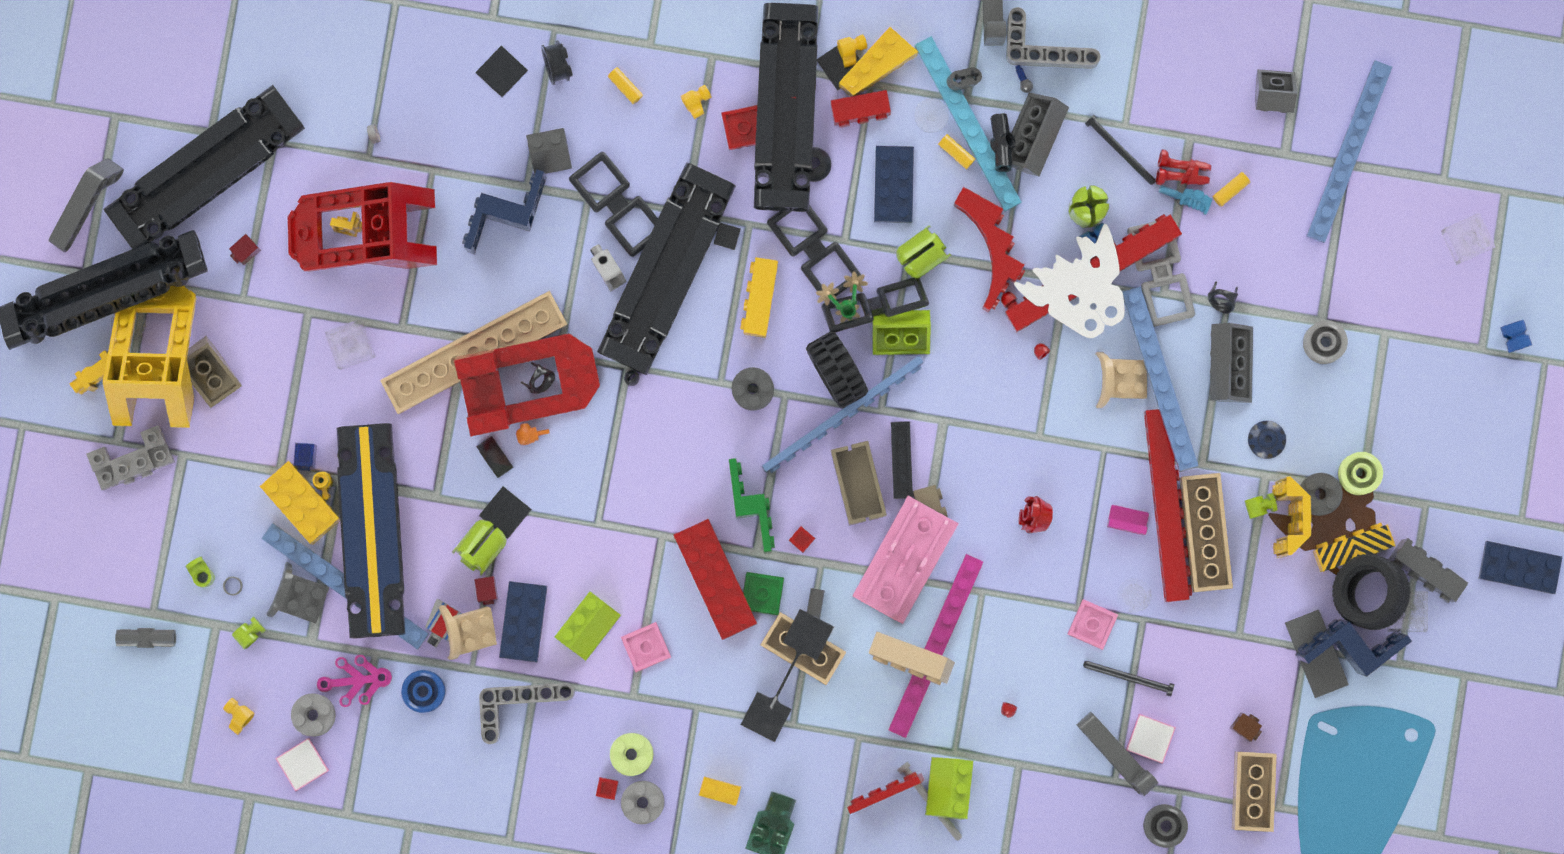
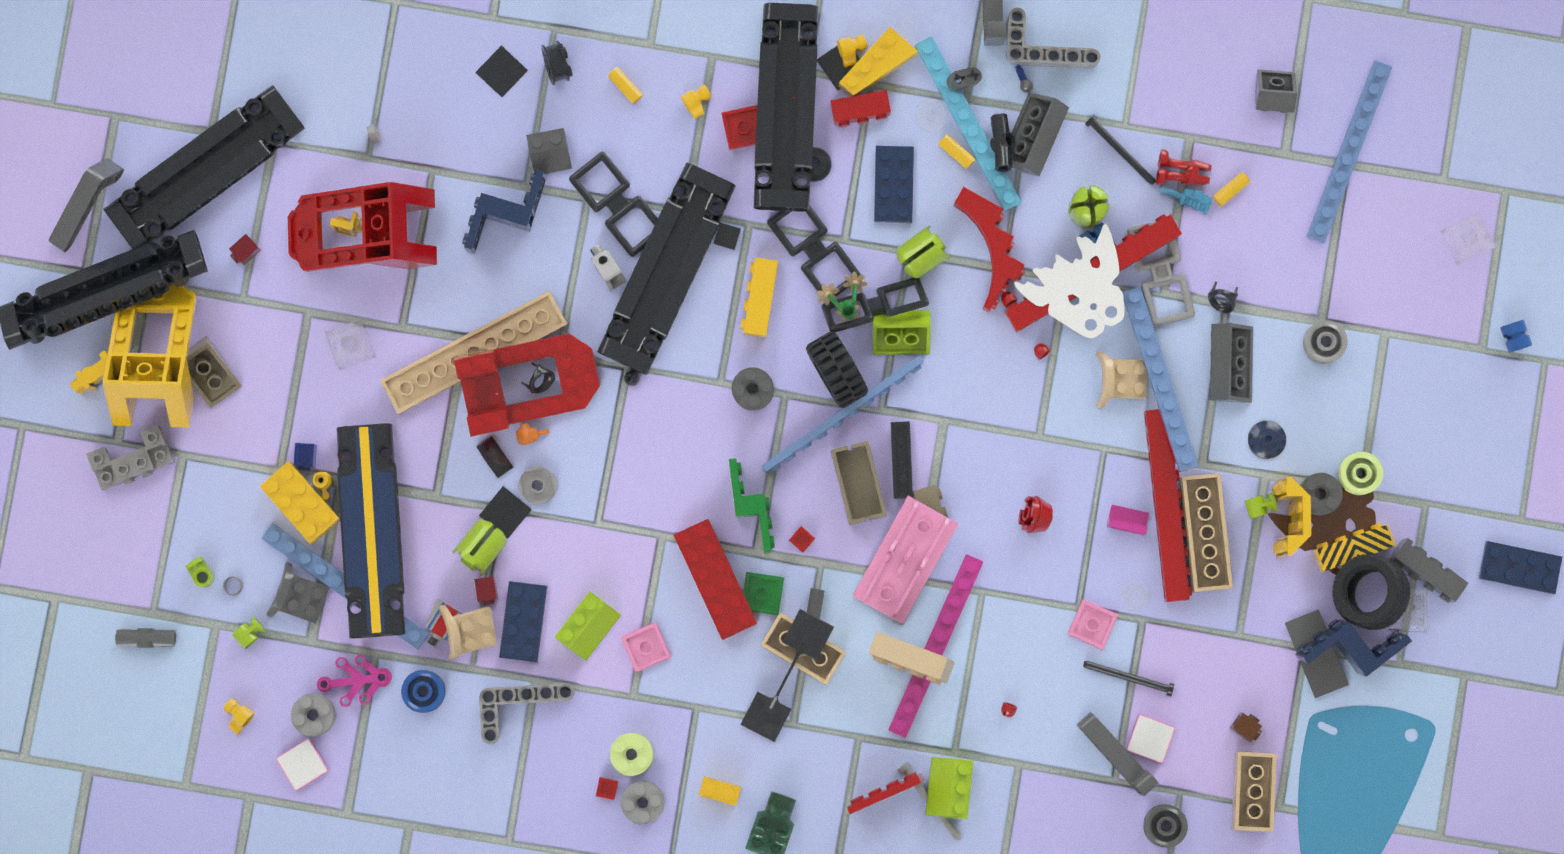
none -> light grey plate [518,466,557,505]

